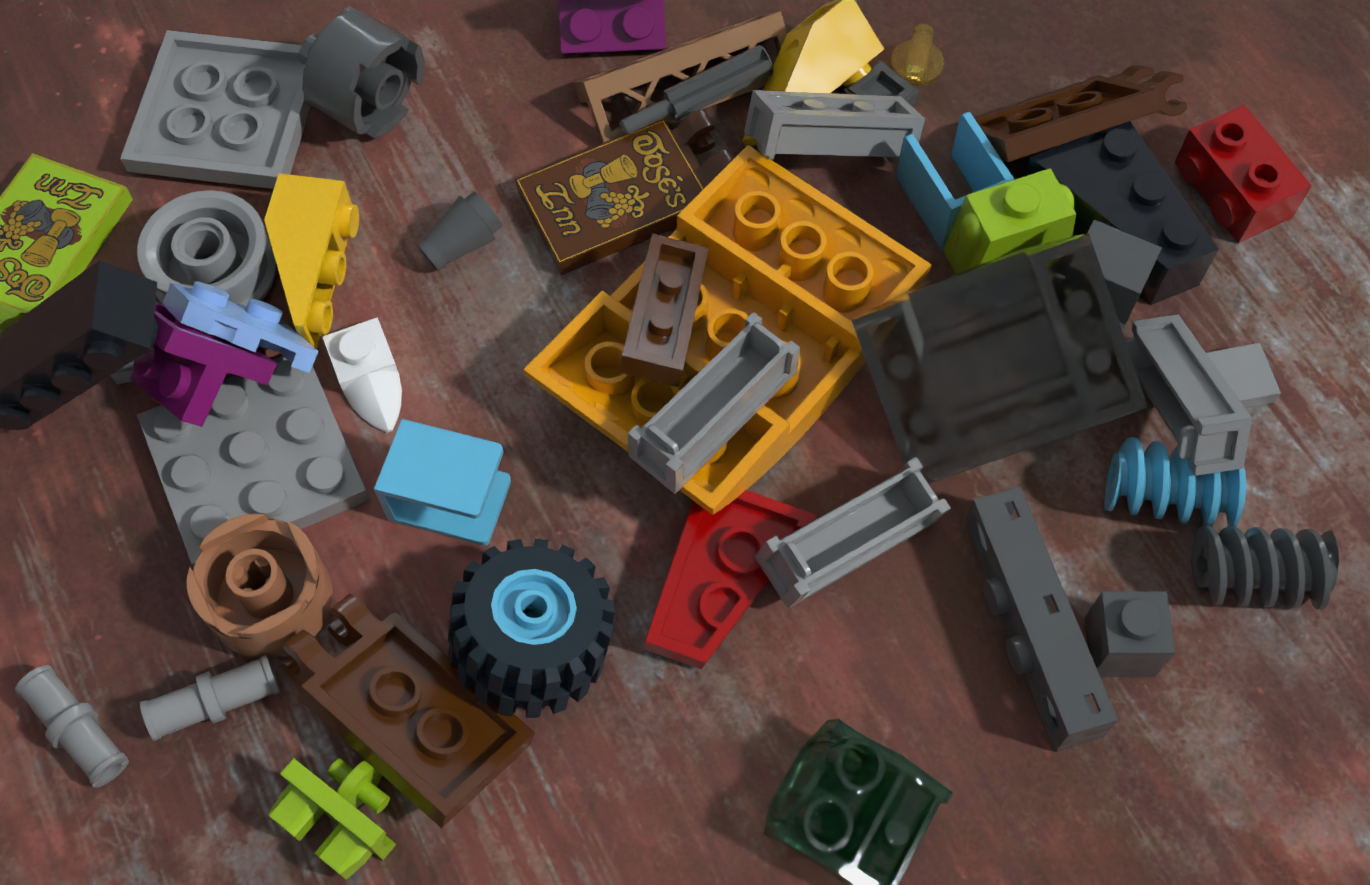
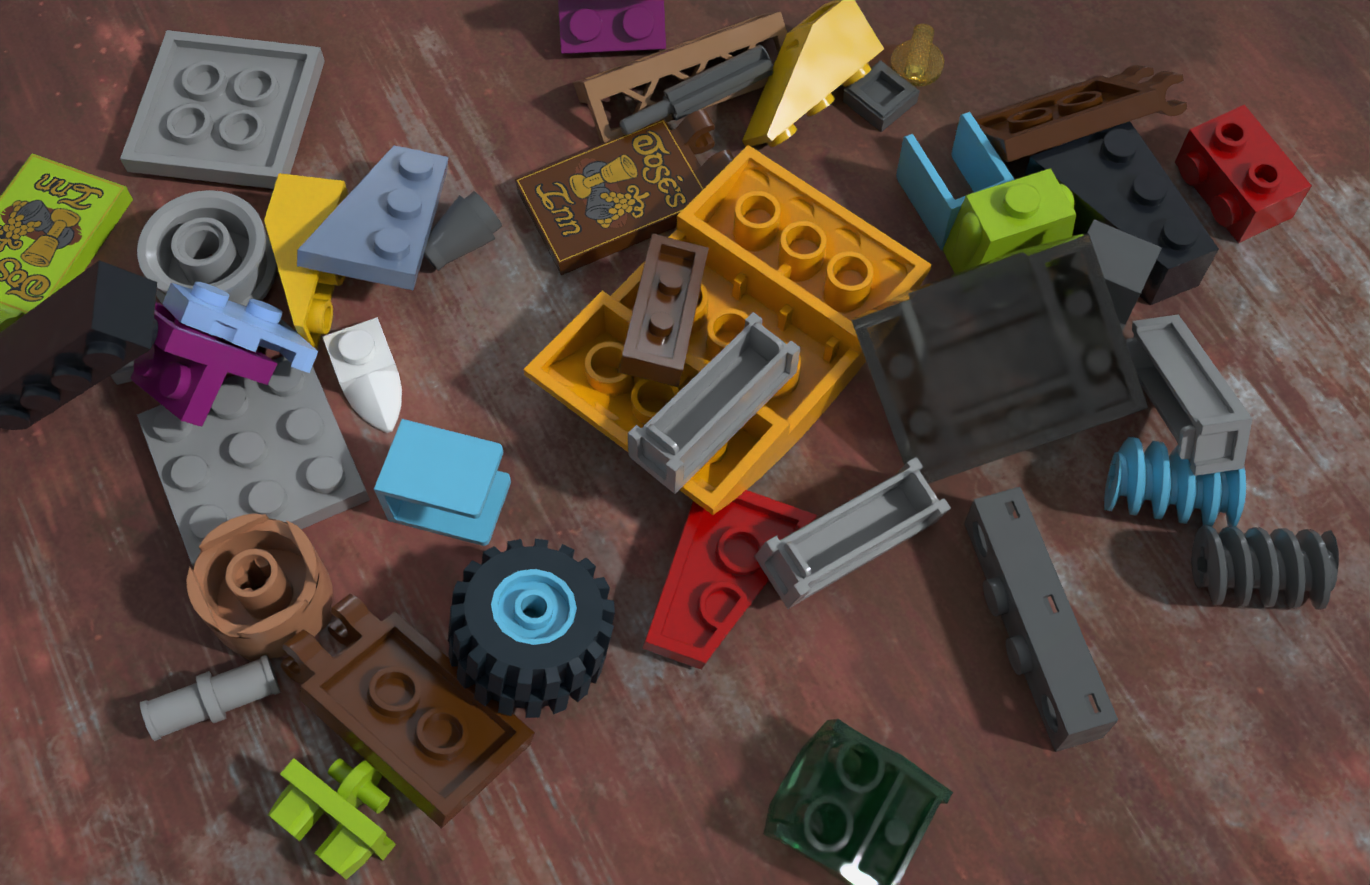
light grey pin [15,665,129,788] -> none
dark grey brick [299,6,425,138] -> none
light grey container [744,90,925,163] -> none
dark grey brick [1085,591,1175,677] -> none
light grey tile [1206,343,1281,408] -> none
none -> sand blue wing [297,145,449,290]

